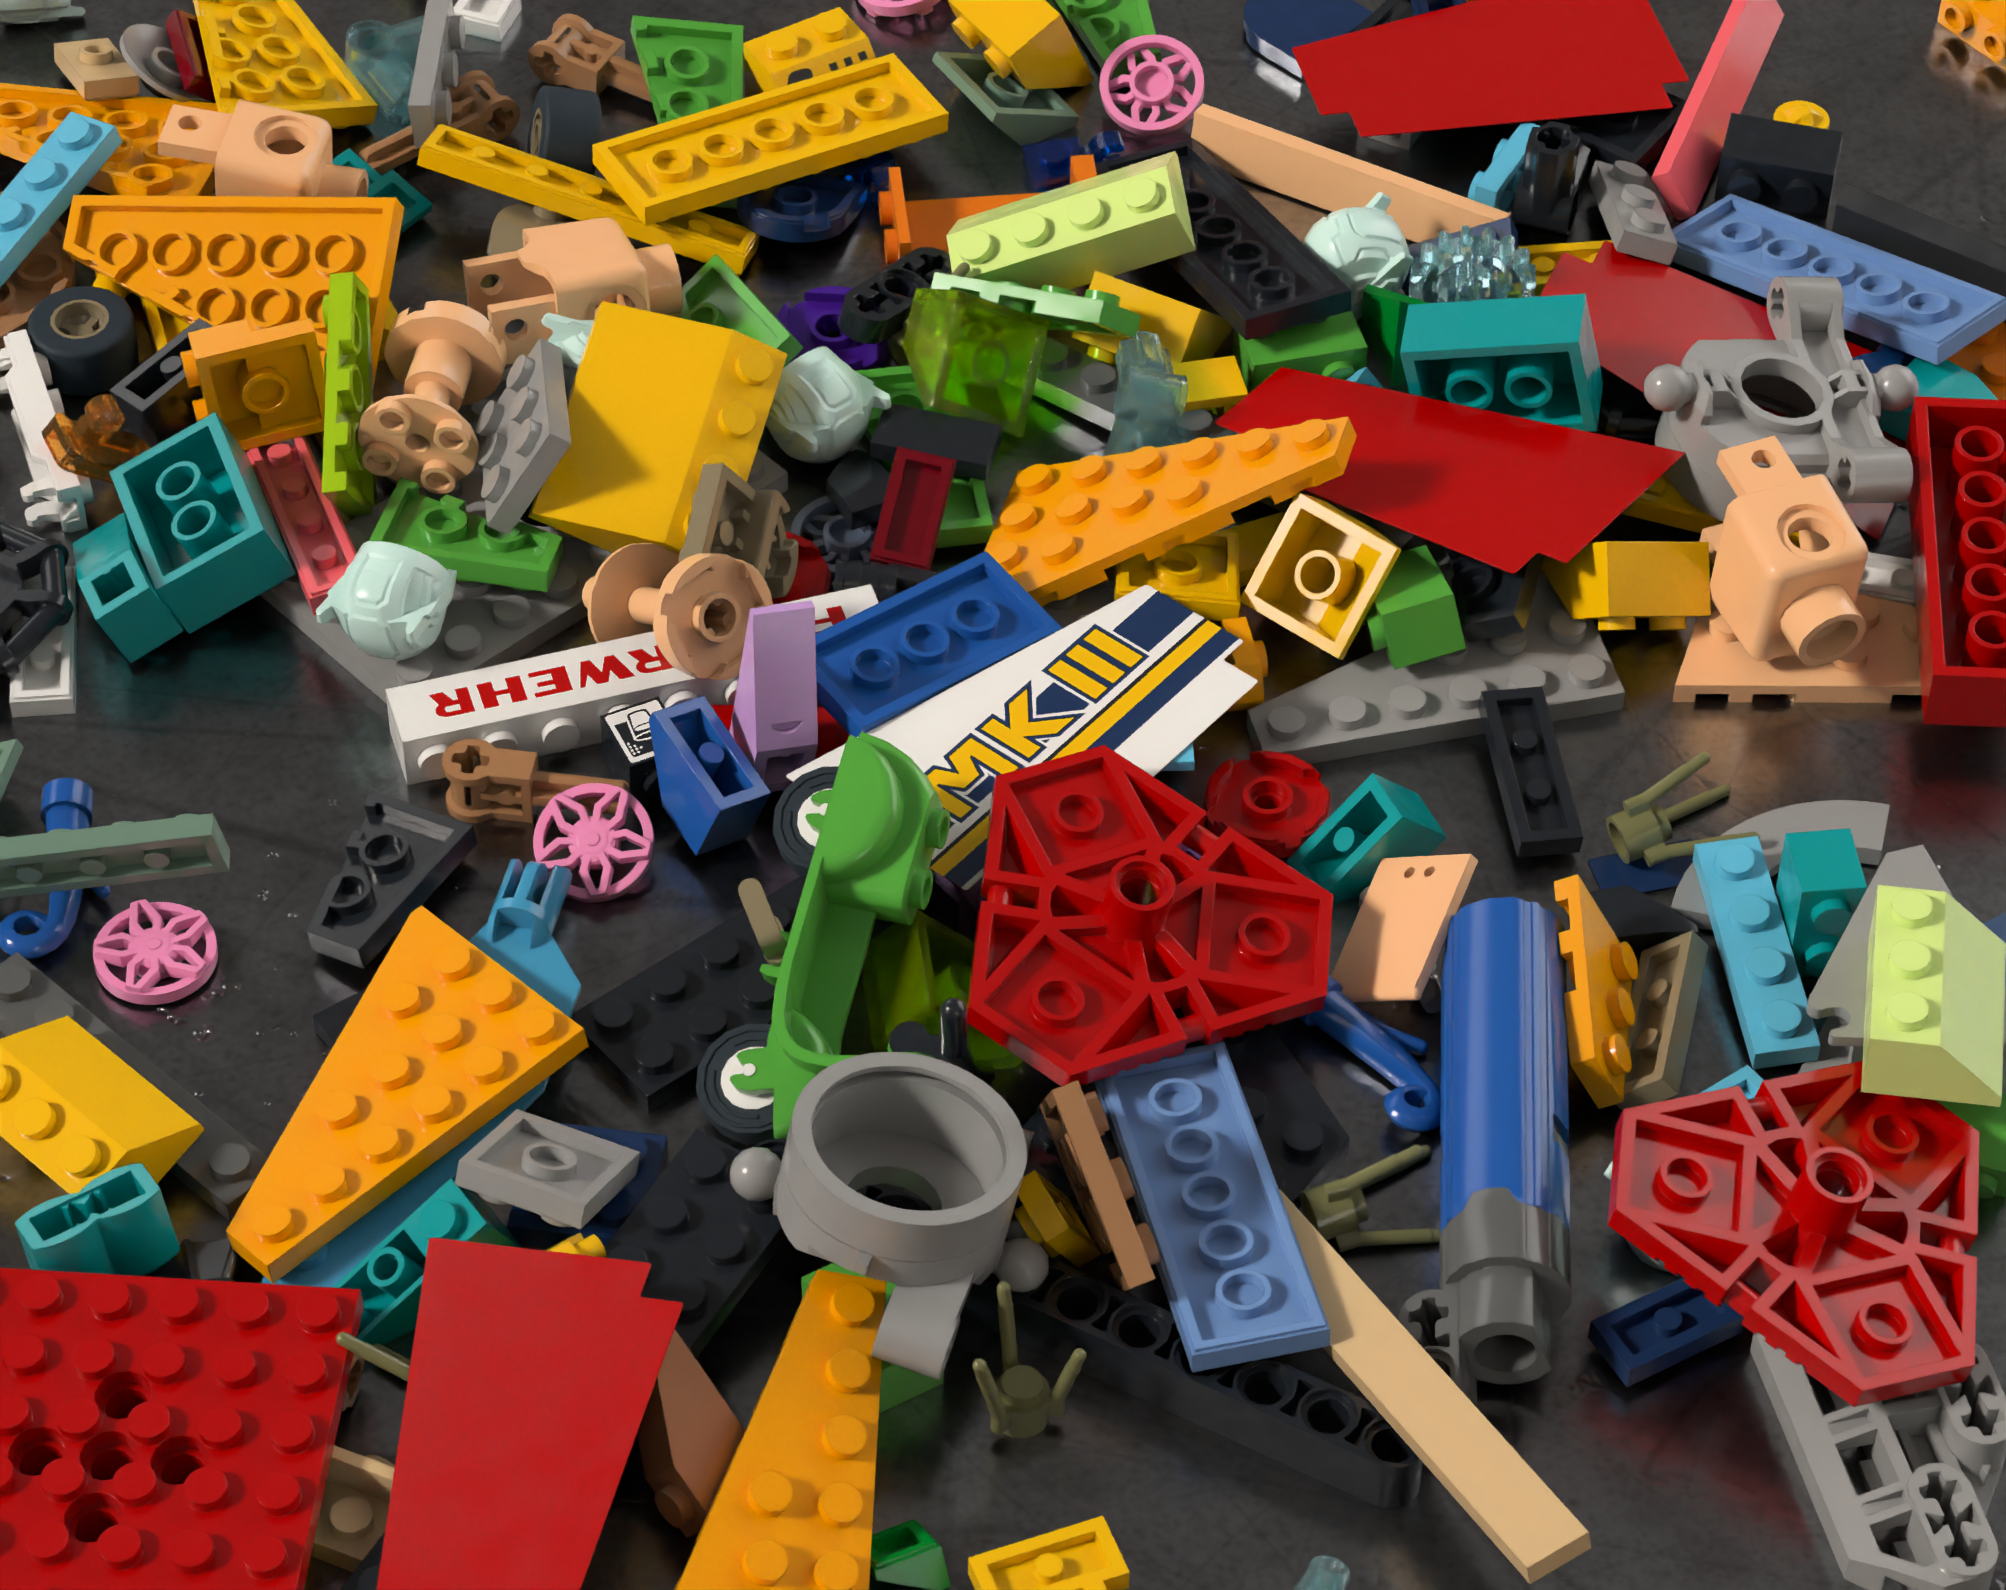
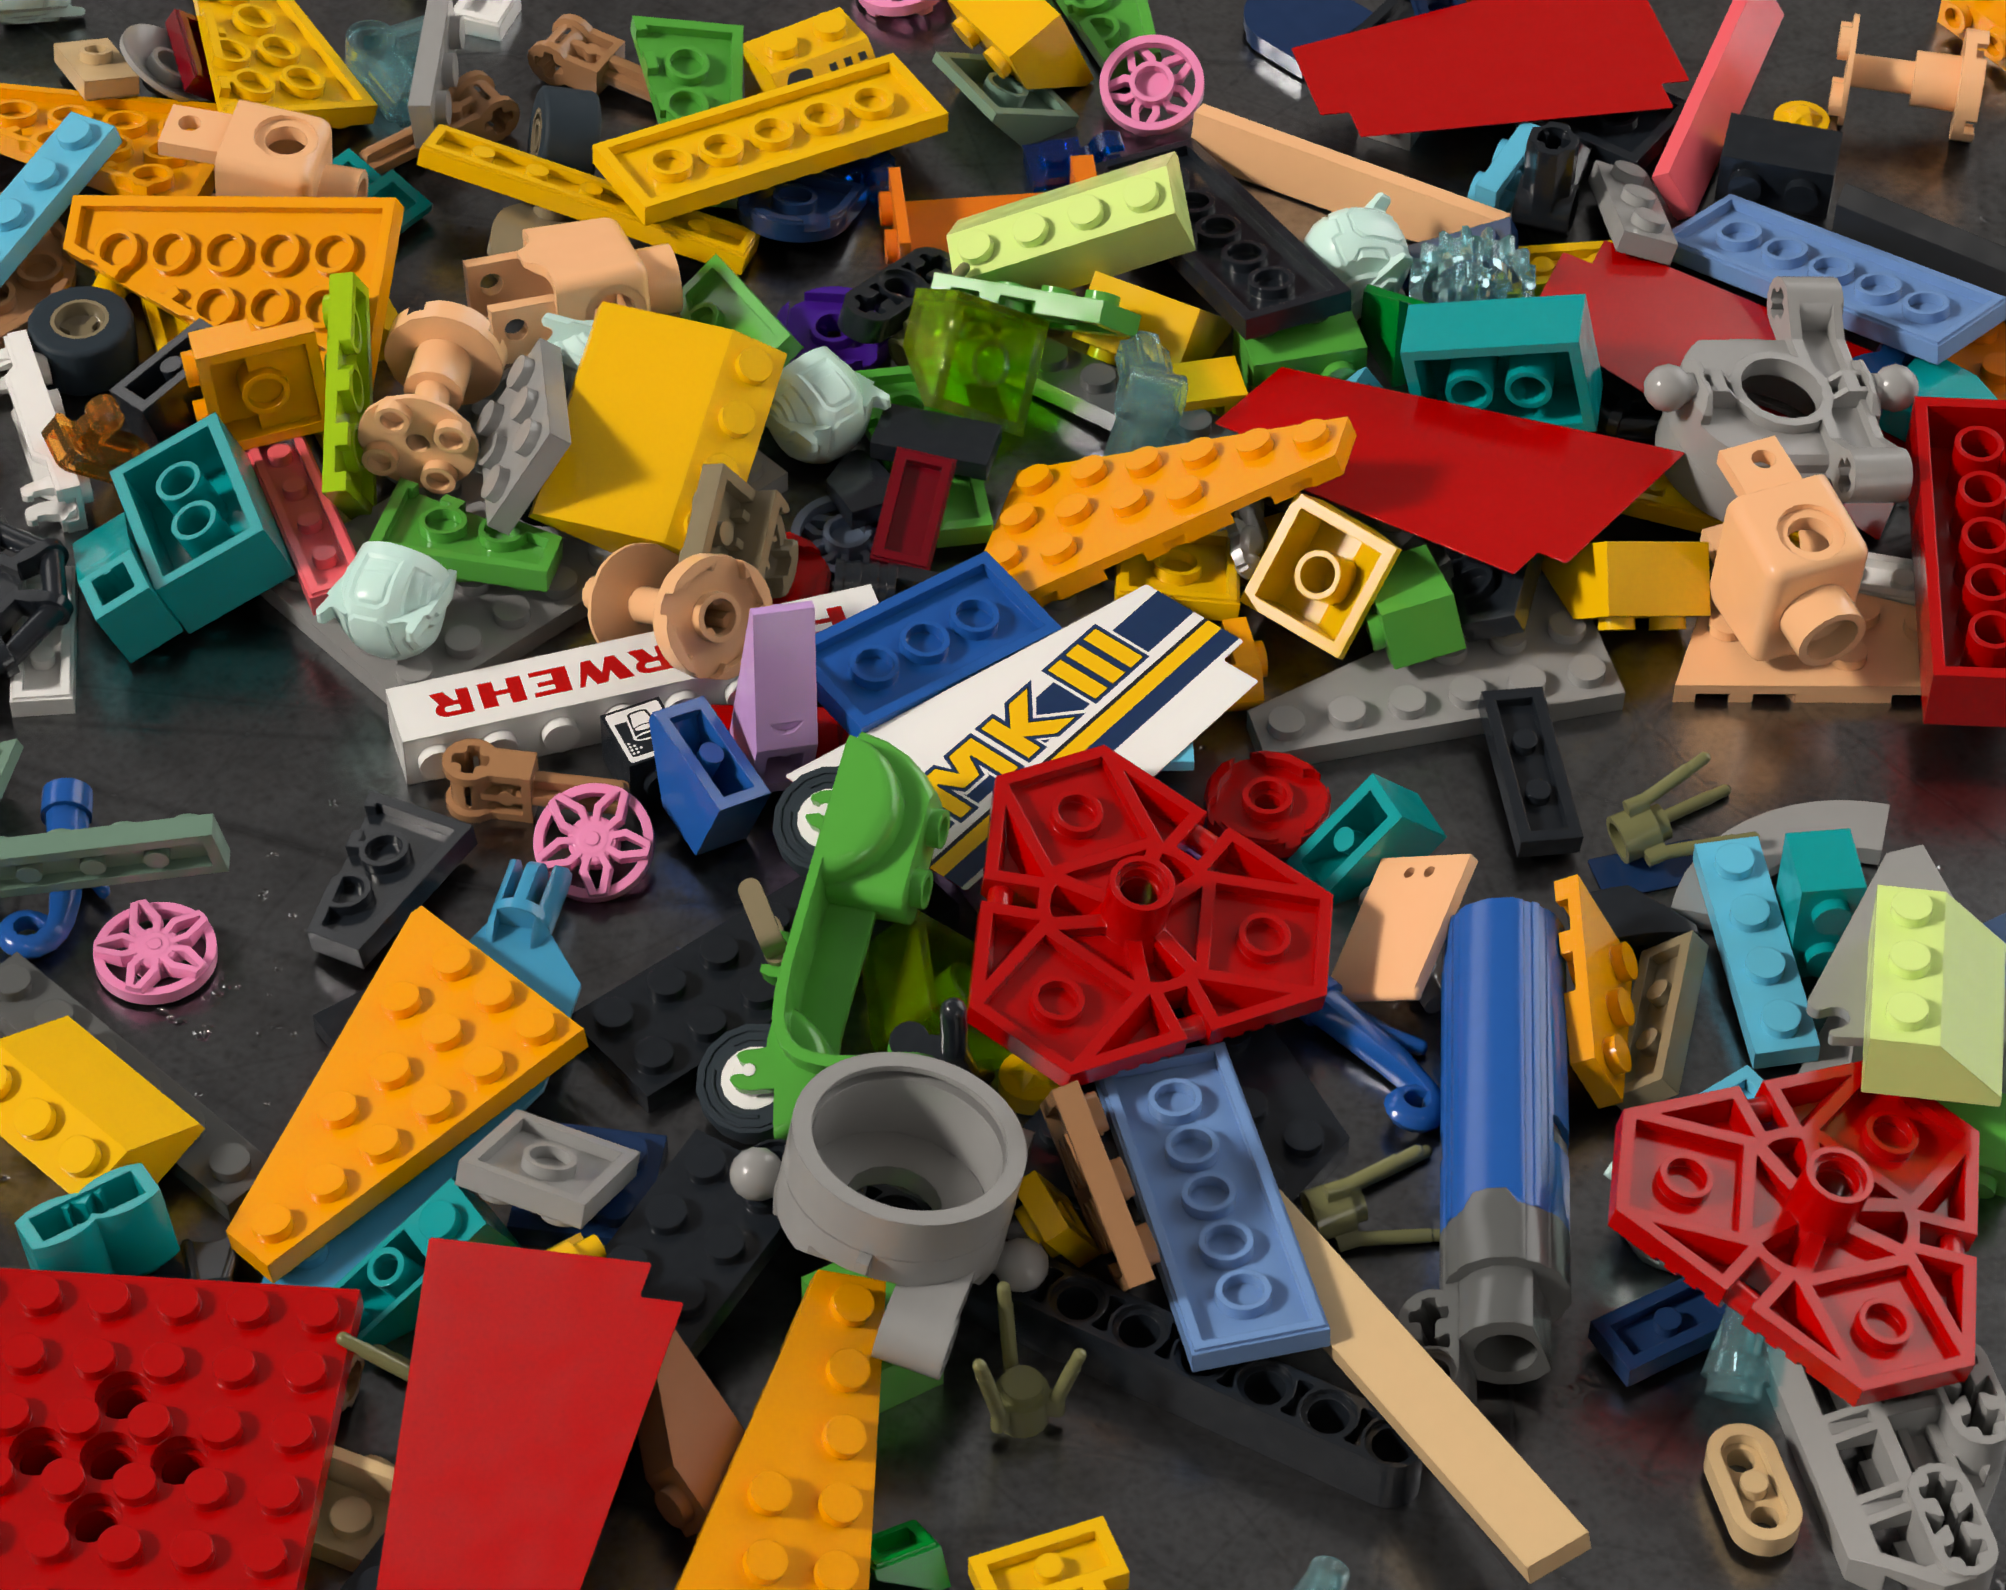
none -> yellow tile [998,1053,1061,1115]
none -> light grey animal [1226,498,1269,580]
none -> clear light blue cone [1700,1305,1771,1404]
none -> tan plate [1704,1423,1803,1557]
none -> light nougat piece [1828,13,1990,143]

